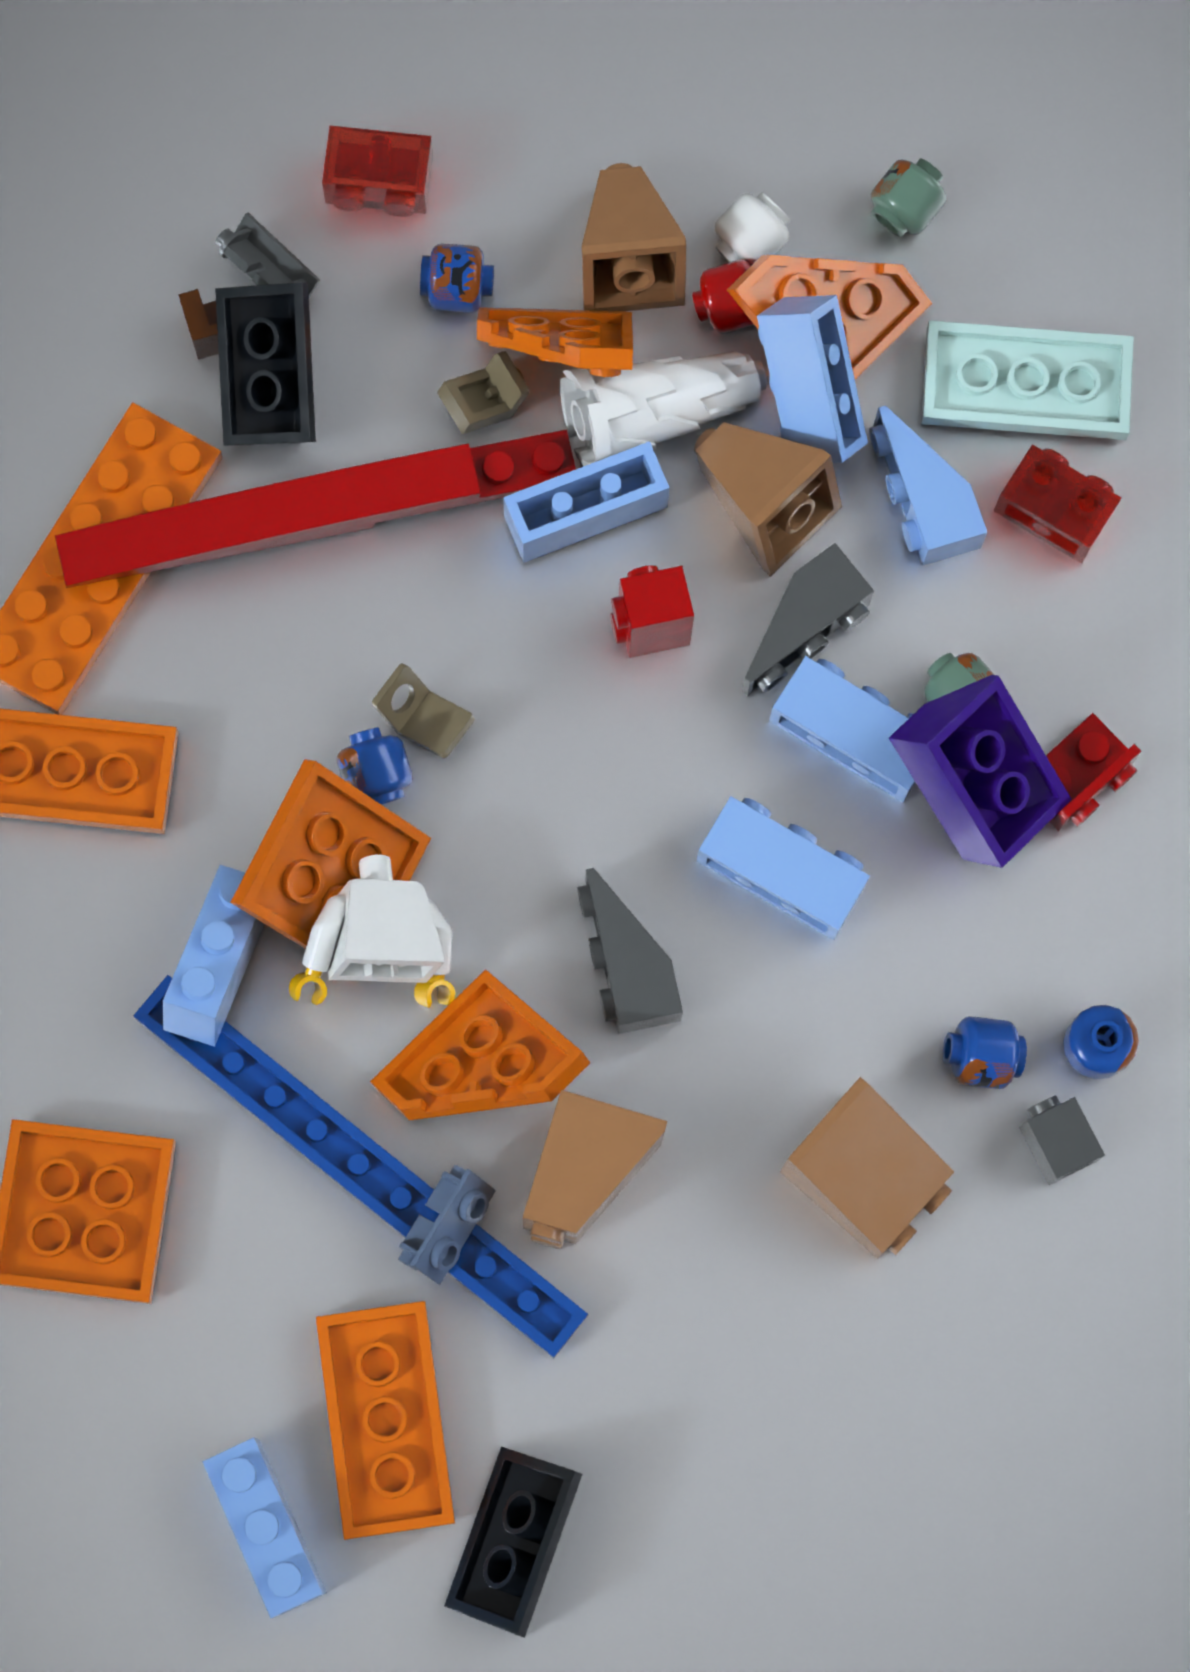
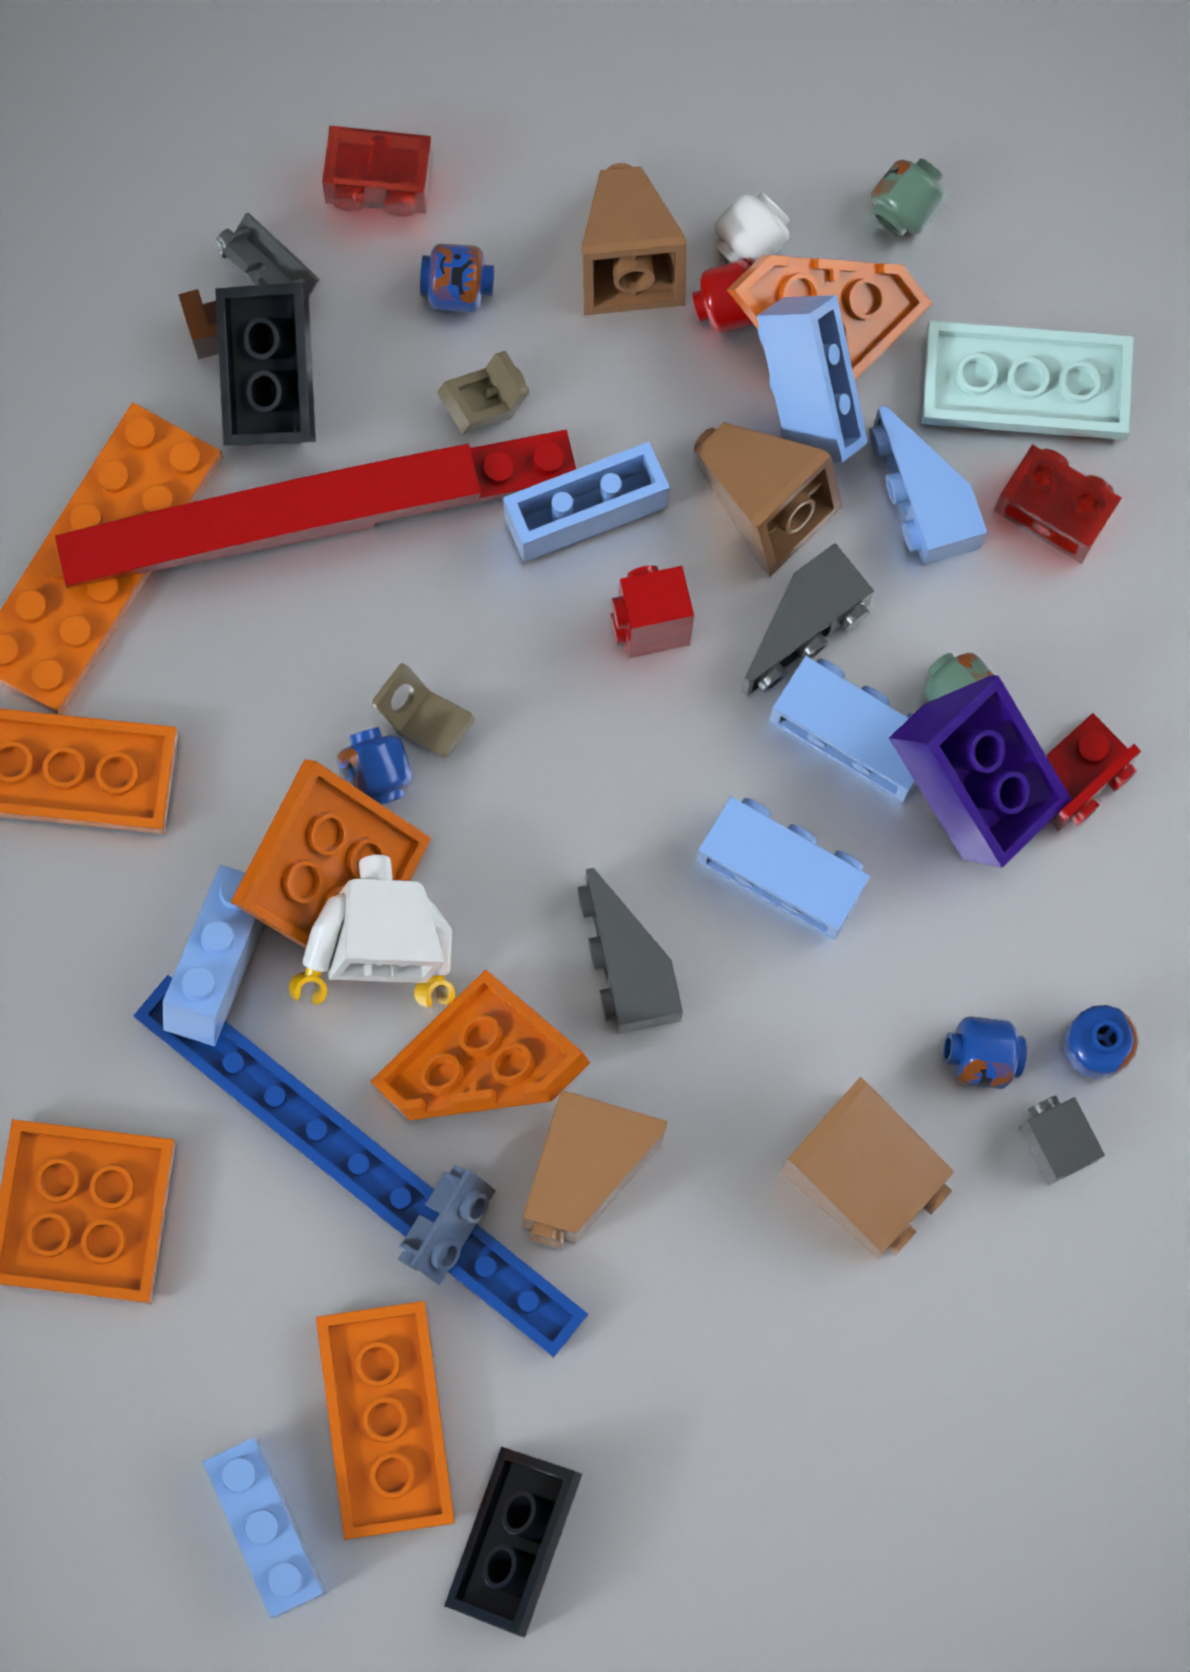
orange plate [477,307,633,377] -> none
white cone [560,351,767,467] -> none

